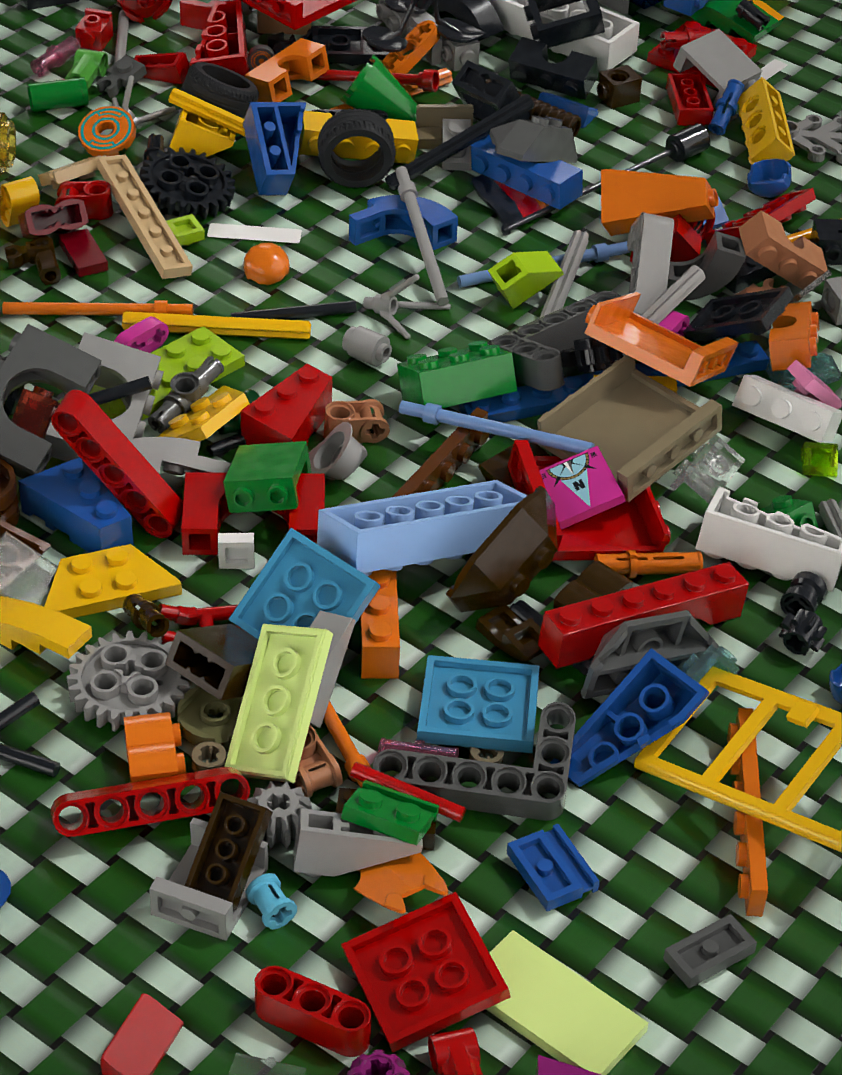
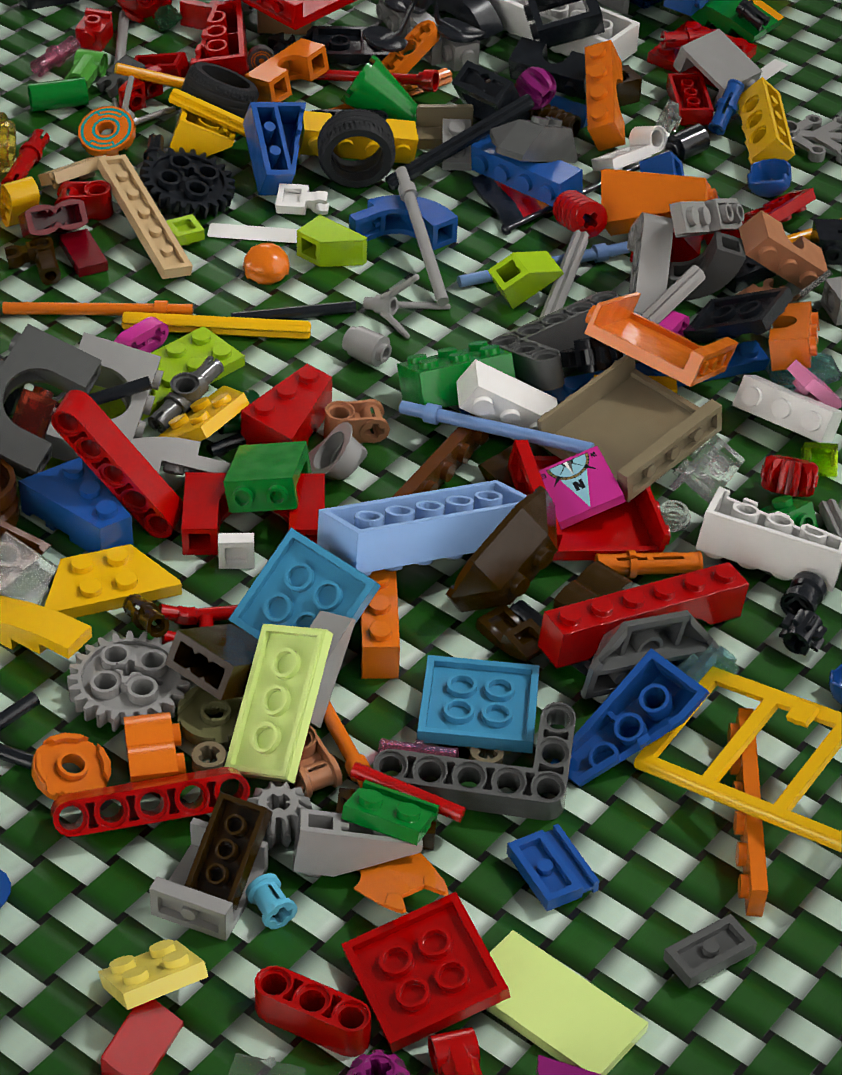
none -> red pin [1,129,50,185]
none -> orange tile [31,732,111,801]
none -> light yellow plate [98,940,208,1010]
none -> light orange bar [114,62,185,89]
none -> red slope [118,65,163,112]
none -> clear green plate [154,5,182,30]
none -> white plate [275,183,329,215]
none -> lime slope [297,215,367,267]
none -> white brick [456,359,558,430]
none -> magenta piece [515,67,557,110]
none -> red piece [553,190,608,238]
none -> orange arch [585,40,626,151]
none -> white plate [591,126,668,171]
none -> blue panel [639,151,684,176]
none -> clear plate [656,100,681,137]
none -> clear plate [660,500,691,532]
none -> light grey slope [669,198,744,238]
none -> red gear [760,455,819,497]

